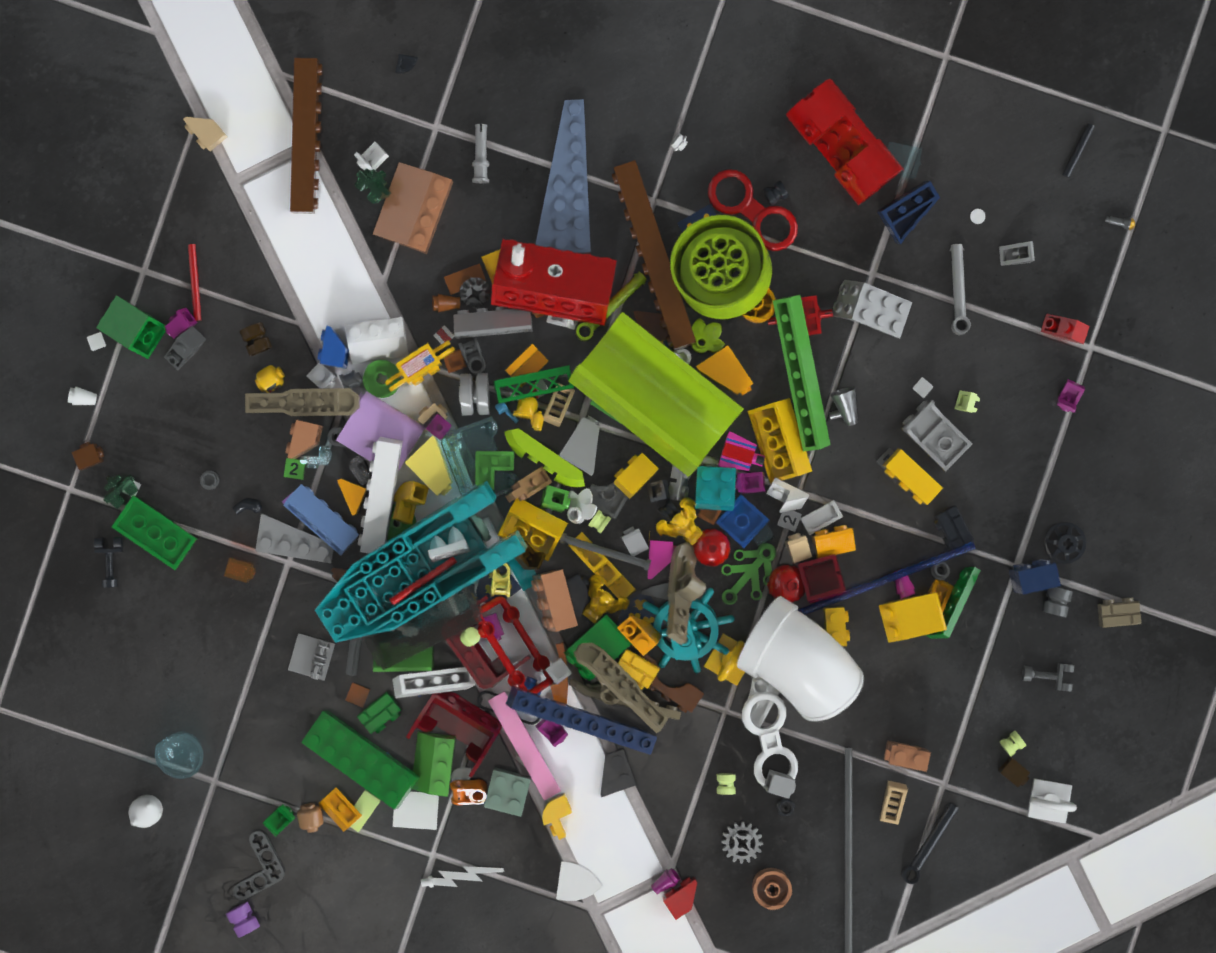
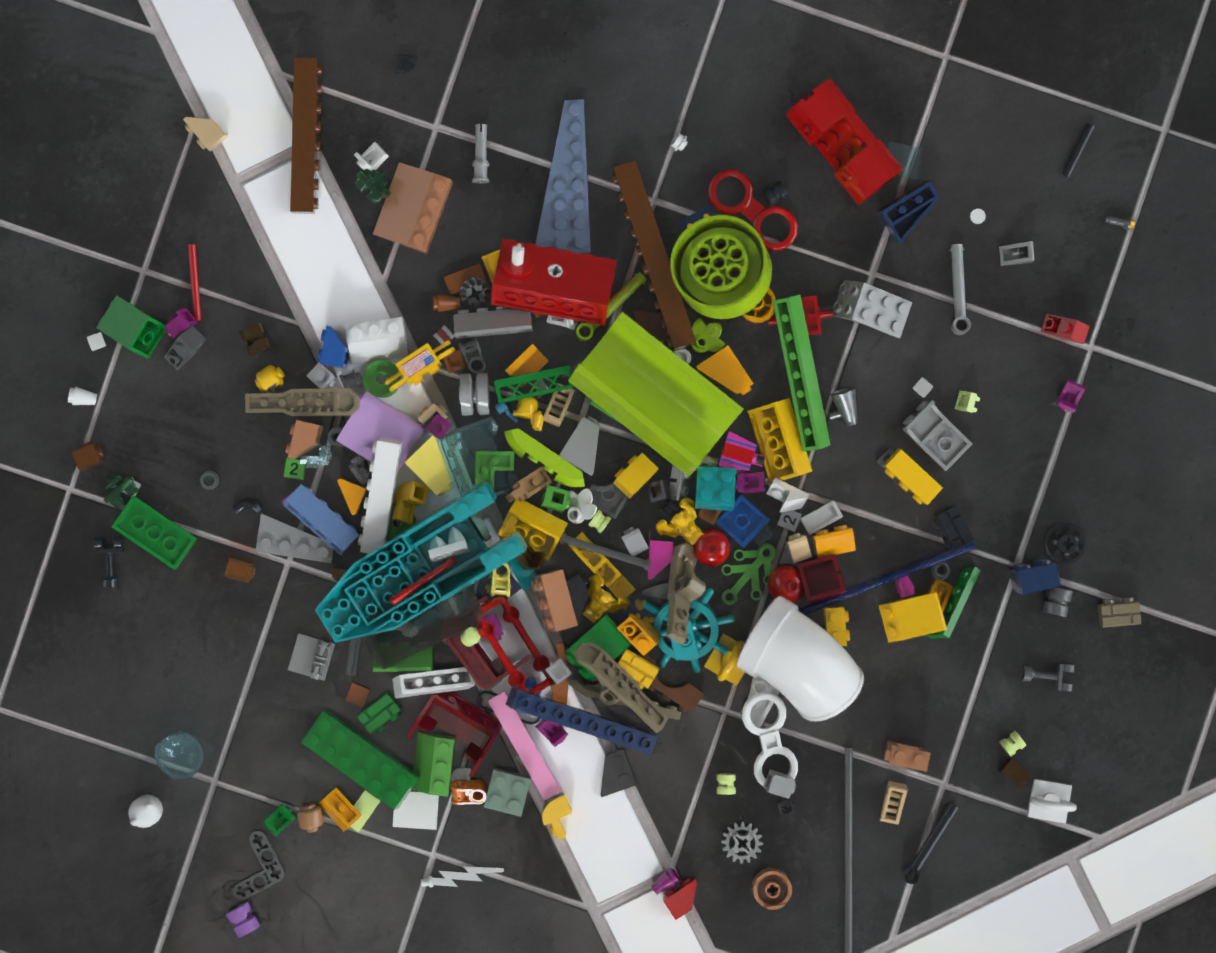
white sticker [556,861,603,901] -> none

